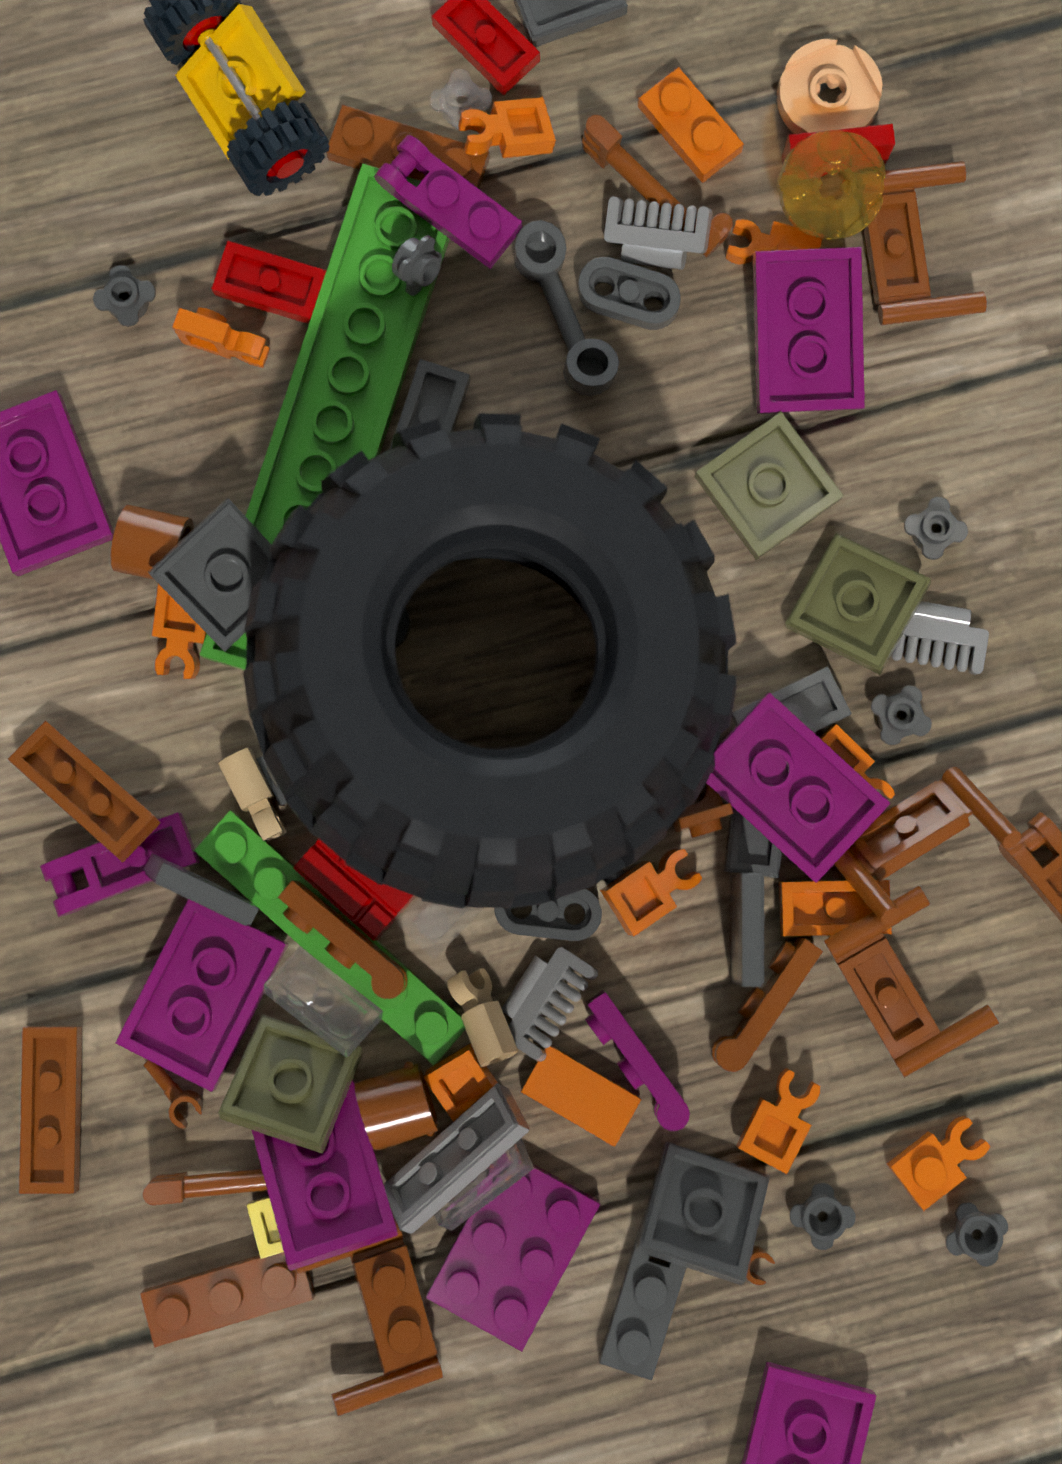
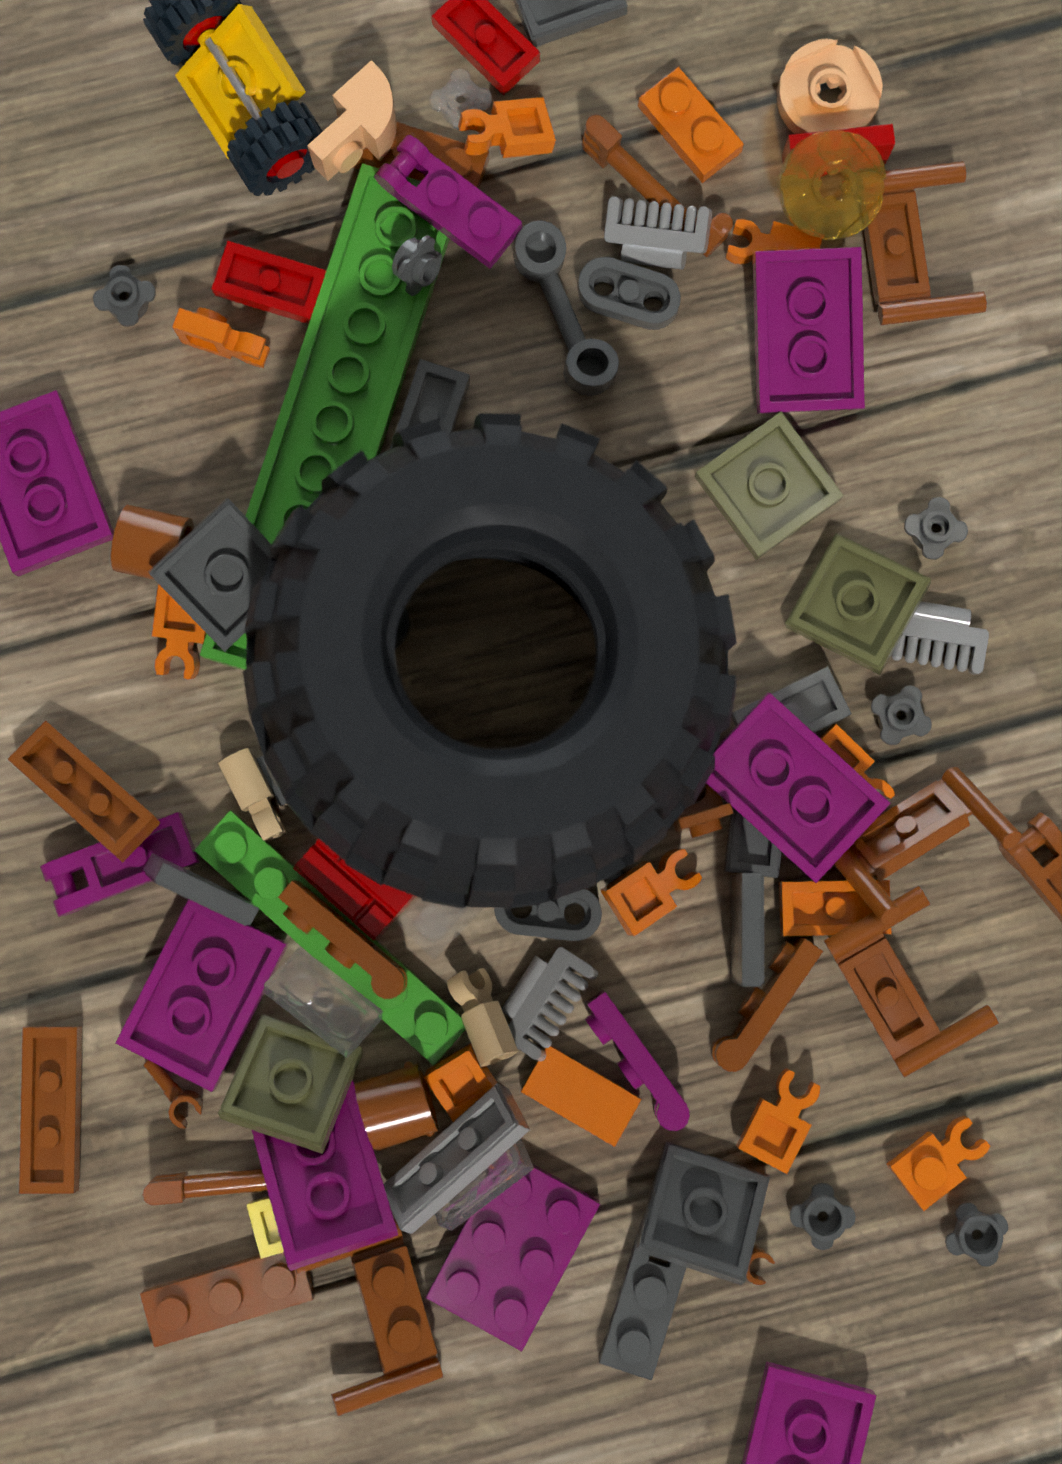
none -> light nougat brick [307,60,397,181]

